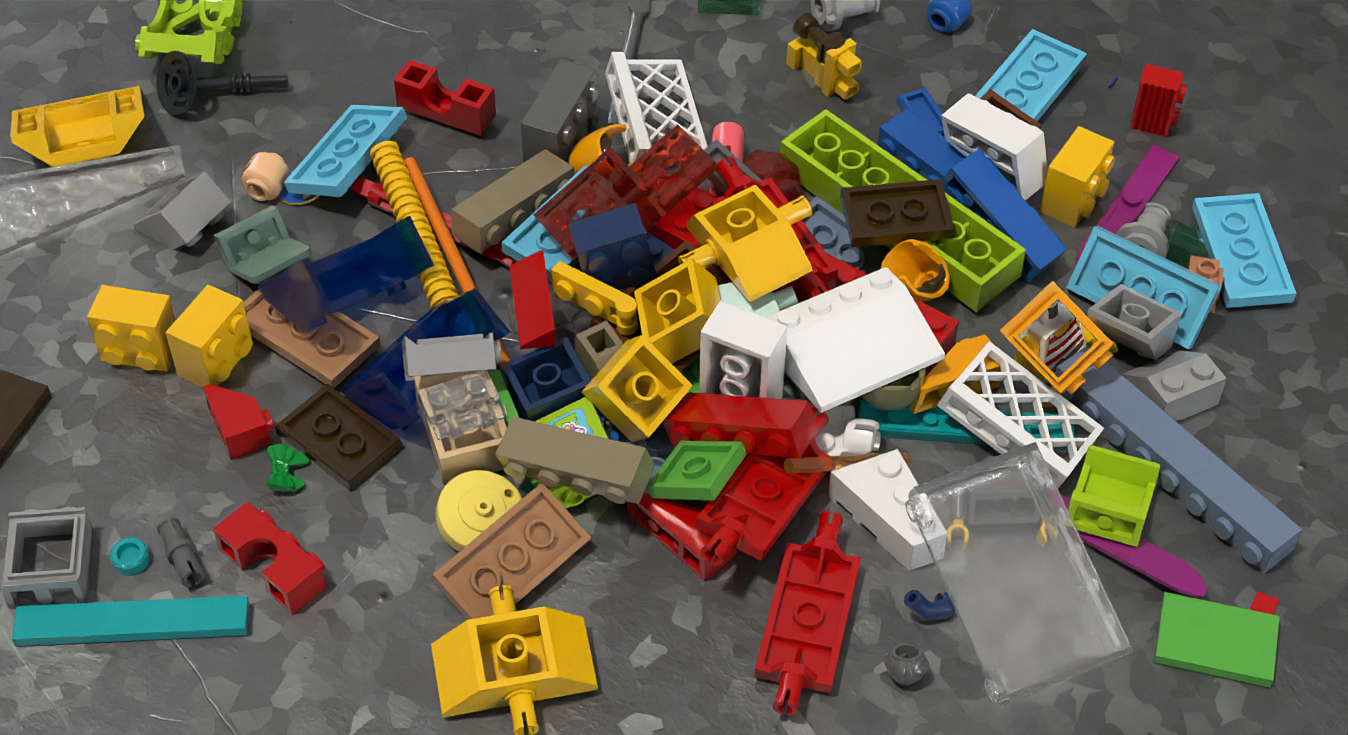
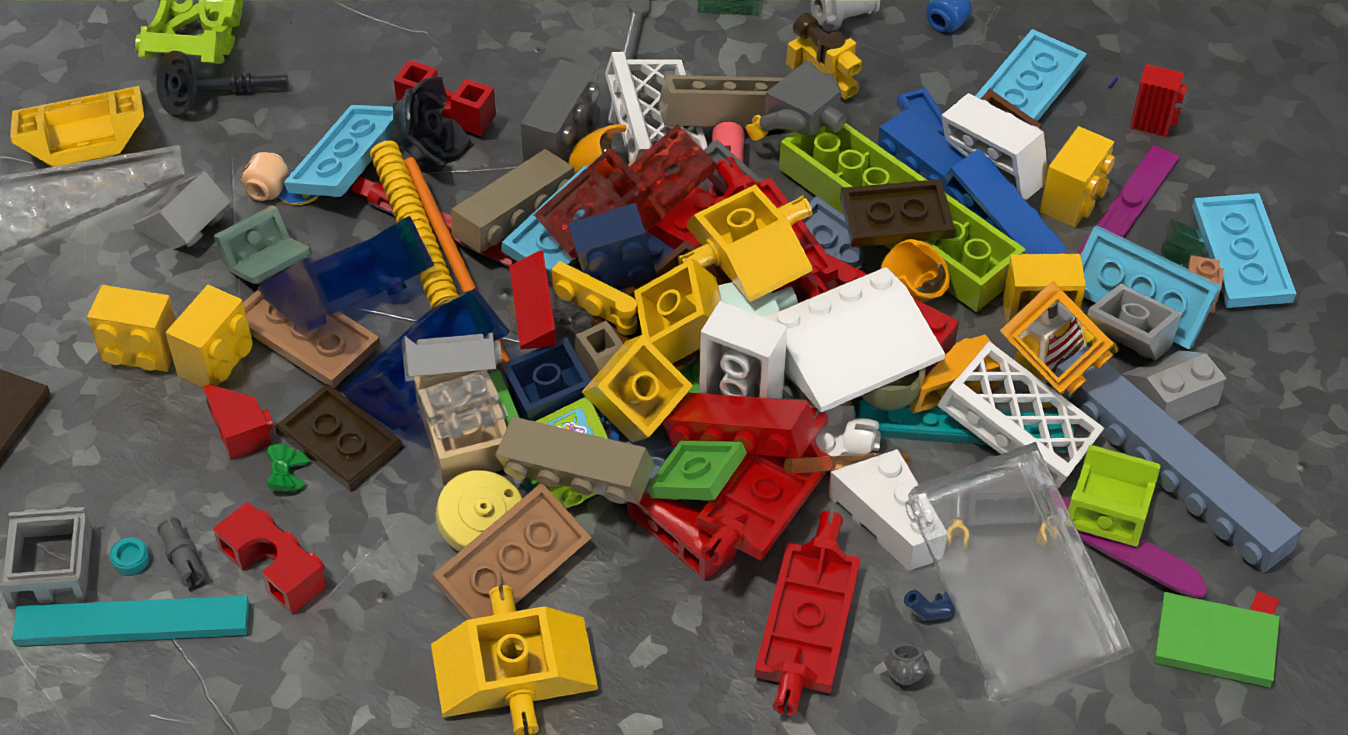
clear red piece [743,149,803,202] -> none
light grey piece [1116,203,1171,258] -> none
none -> black brick [391,77,471,166]
none -> dark tan brick [658,75,784,128]
none -> dark grey torso [745,60,847,141]
none -> yellow brick [1002,253,1086,324]

